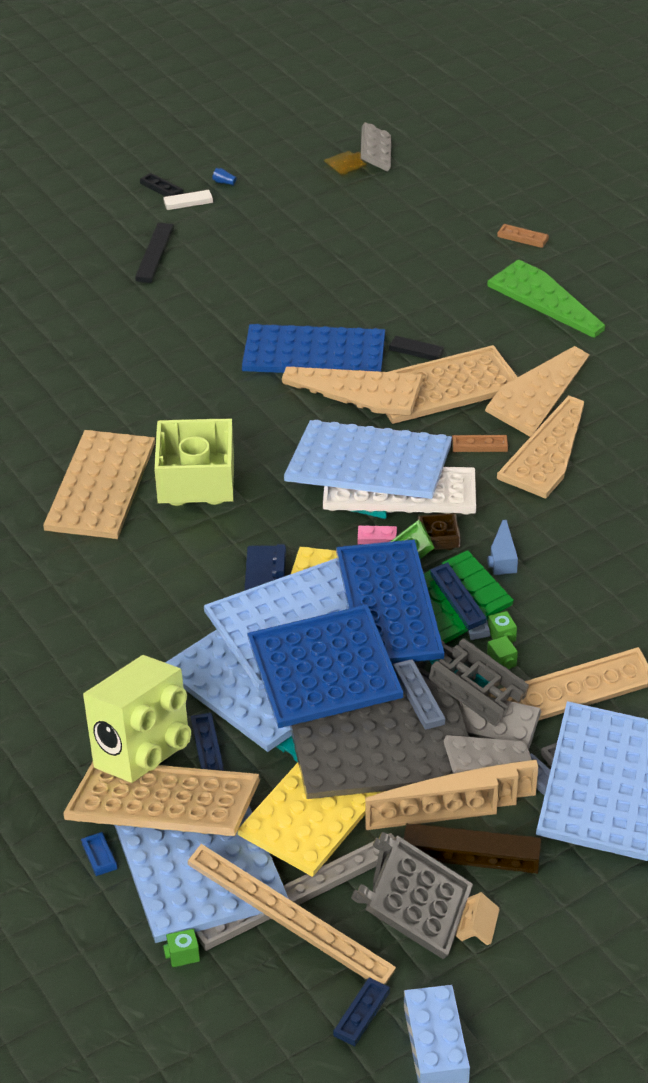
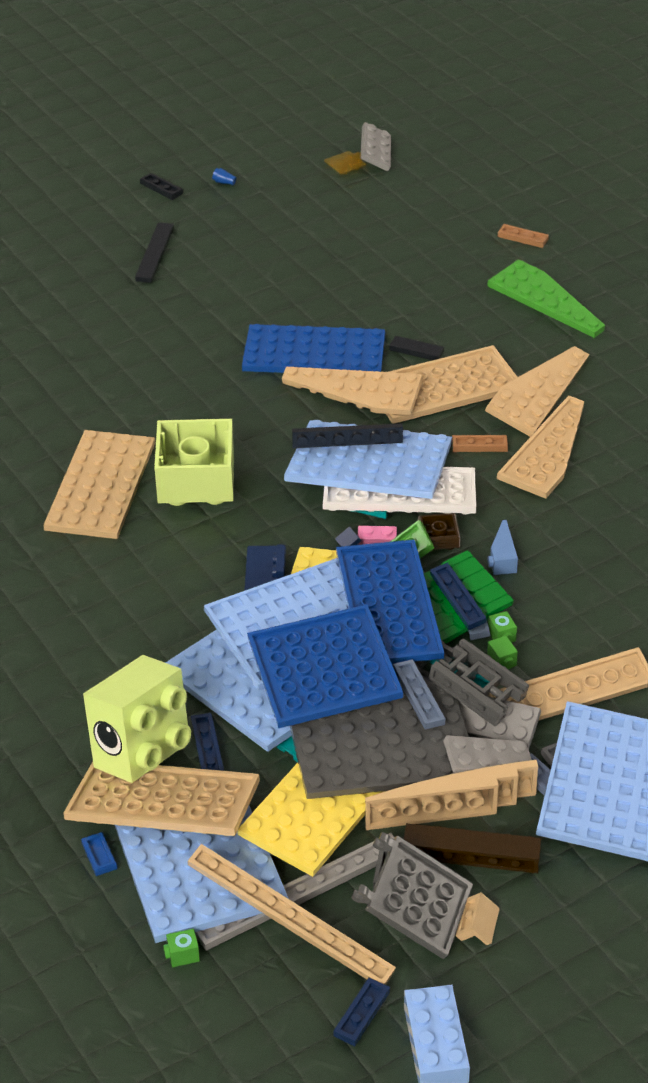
white tile [163,190,213,210] -> none
none -> black plate [292,423,403,448]
none -> dark blue tile [335,527,362,547]

